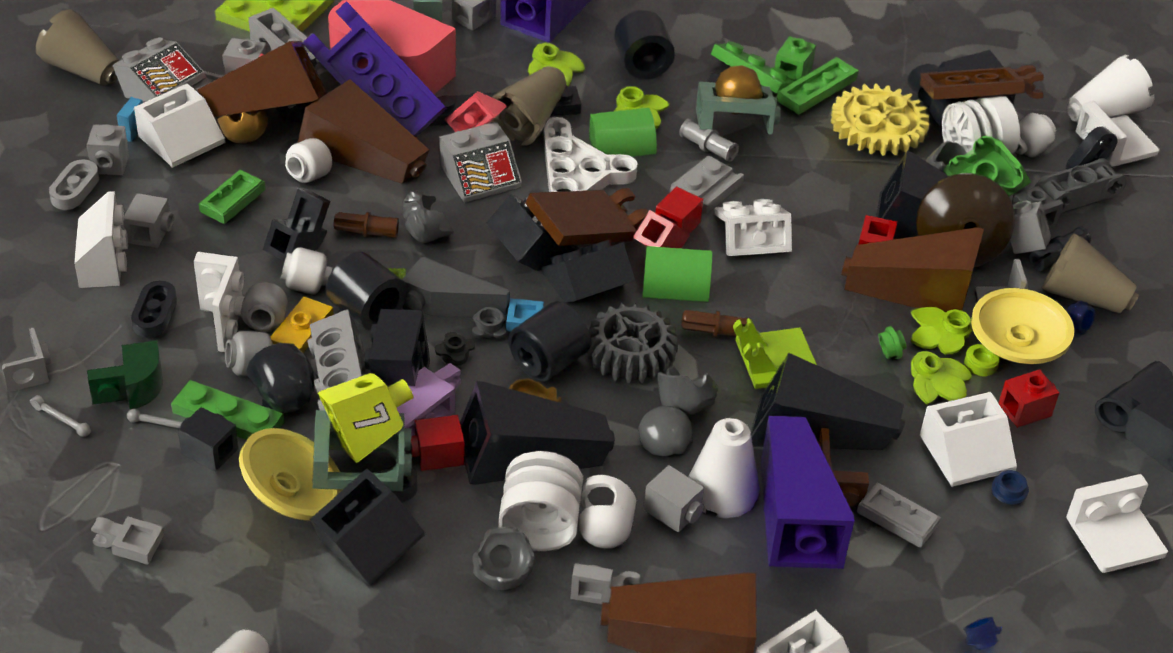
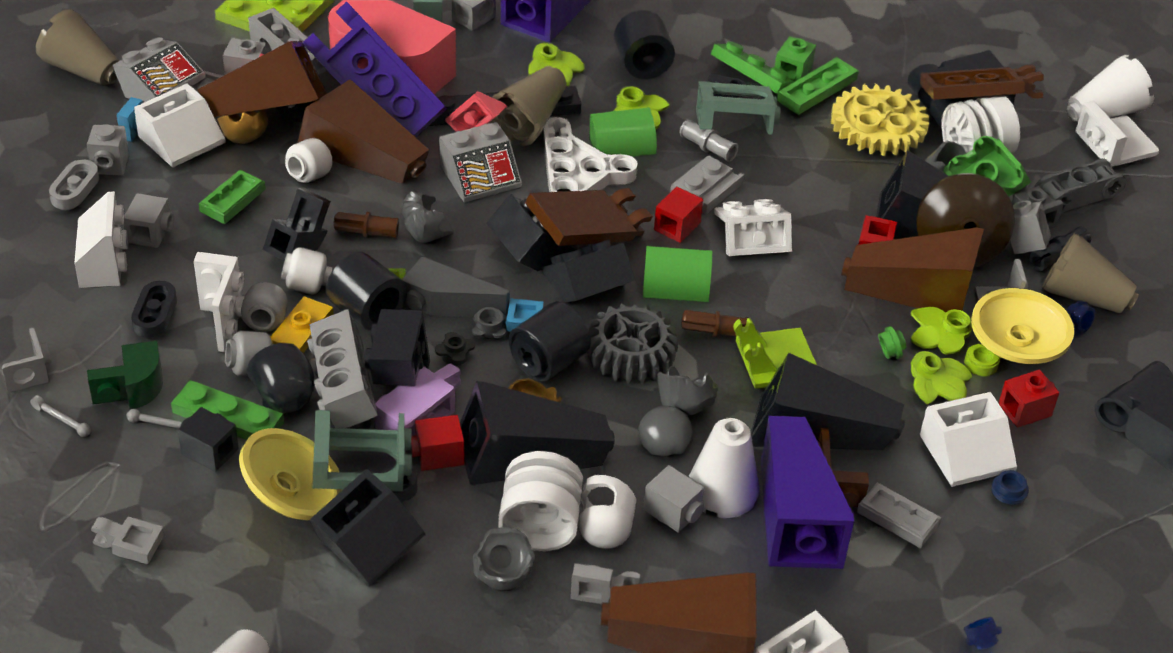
neon yellow torso [318,373,413,463] -> none
red brick [633,210,690,248] -> none
pearl gold hair [715,65,763,115] -> none
white head [1015,113,1056,158] -> none
black beam [1066,126,1118,170] -> none
white bracket [1066,474,1168,573] -> none

